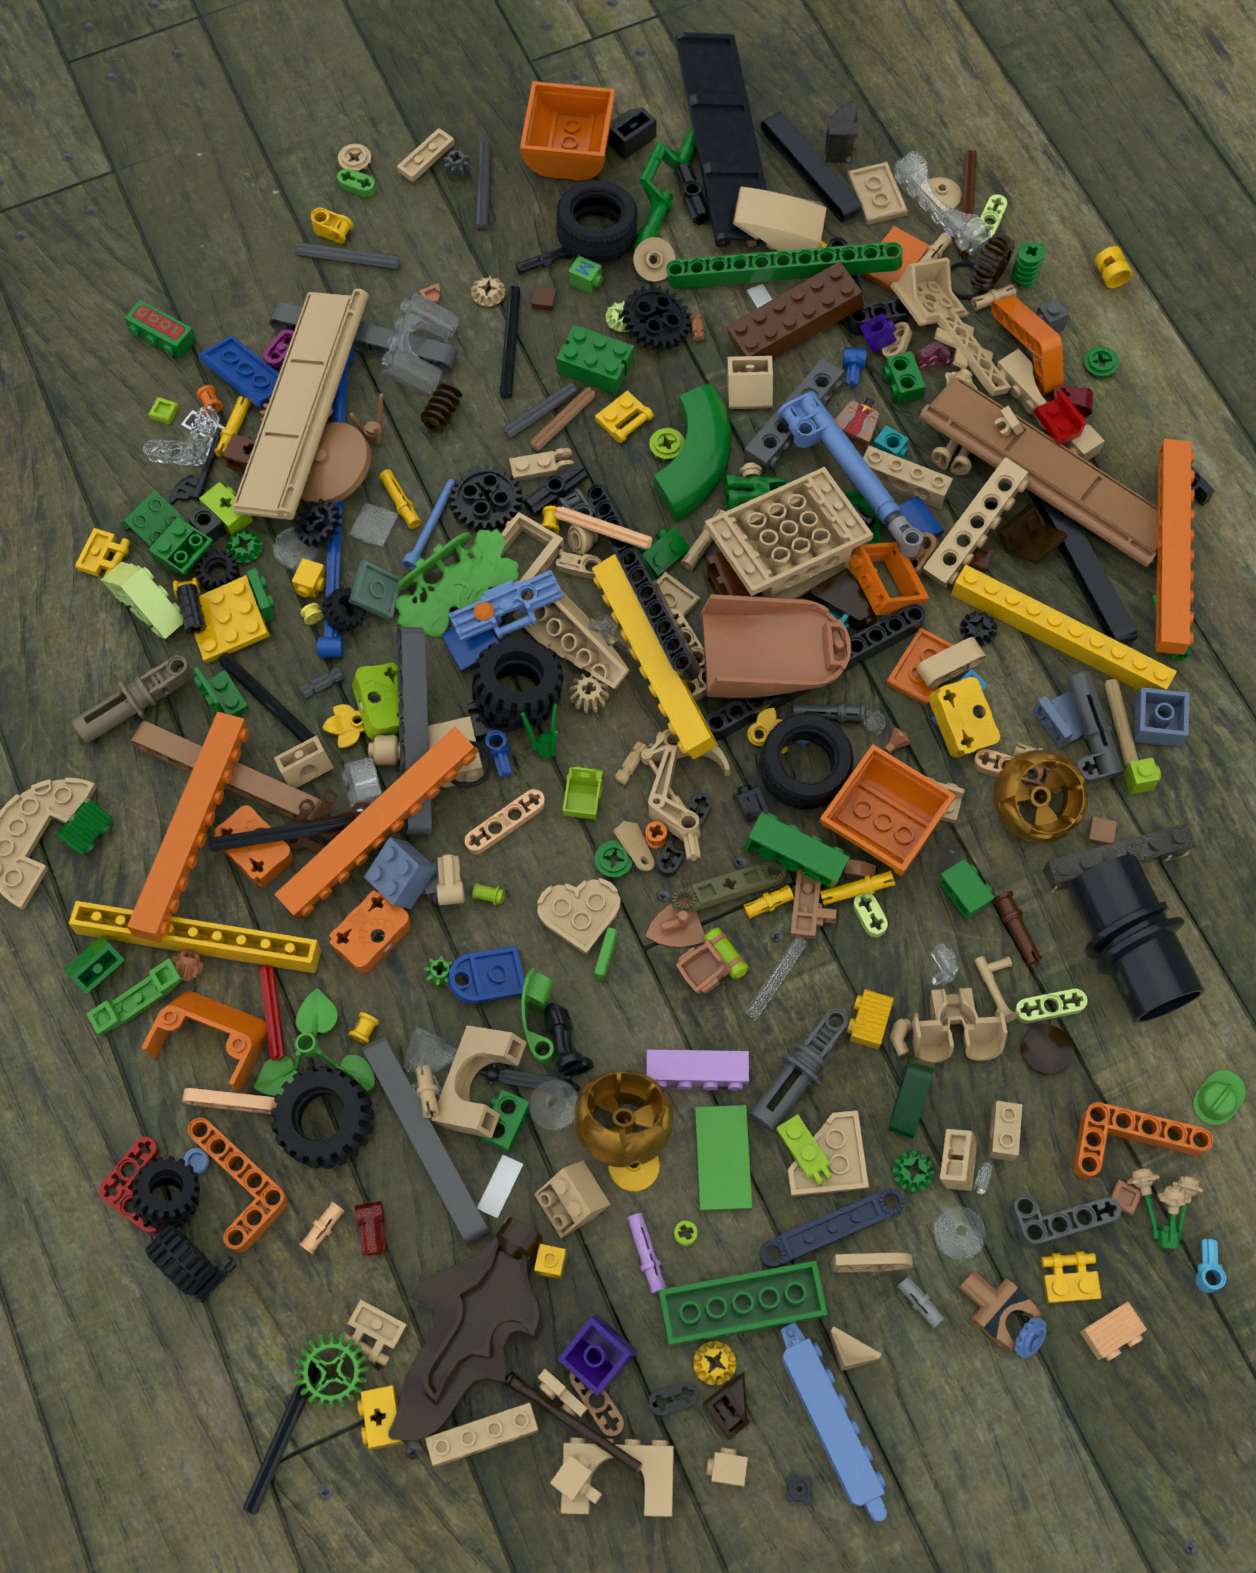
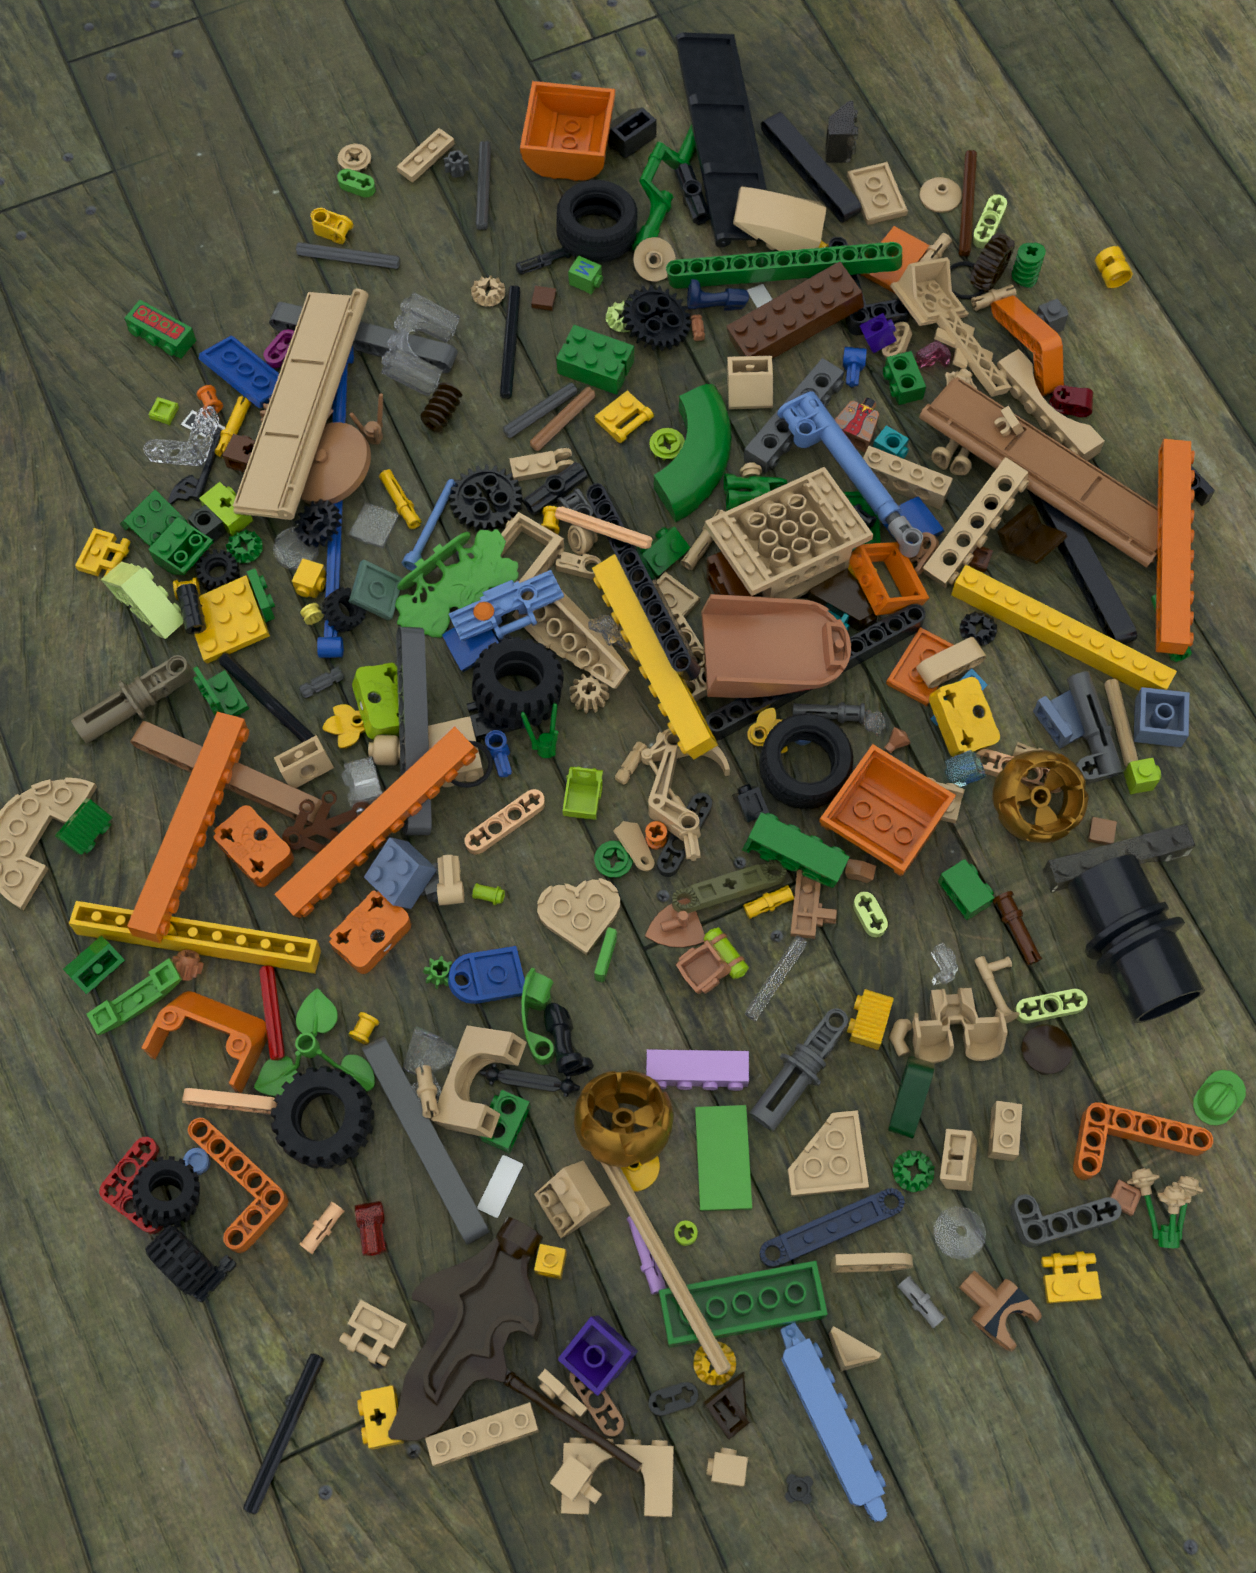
black axle [209,815,354,852] -> none
bright green gear [294,1332,368,1409] -> none
nougat tile [419,283,441,311] -> none
clear dish [529,1079,578,1131] -> none
lime hinge [776,1114,832,1185] -> none
yellow pin [820,870,895,906] -> none
clear arch [894,149,991,256] -> none
clear tile [973,1162,994,1194] -> none
medium blue gear [1014,1317,1046,1358] -> none
red bracket [1034,391,1086,445] -> none
light nougat brick [1080,1302,1147,1361] -> none
green gear [1083,346,1119,378] -> none
medium azure axle [1195,1239,1226,1293] -> none
none -> tan axle [601,1163,730,1375]
none -> dark blue piece [687,279,749,311]
none -> clear light blue brick [945,750,986,787]

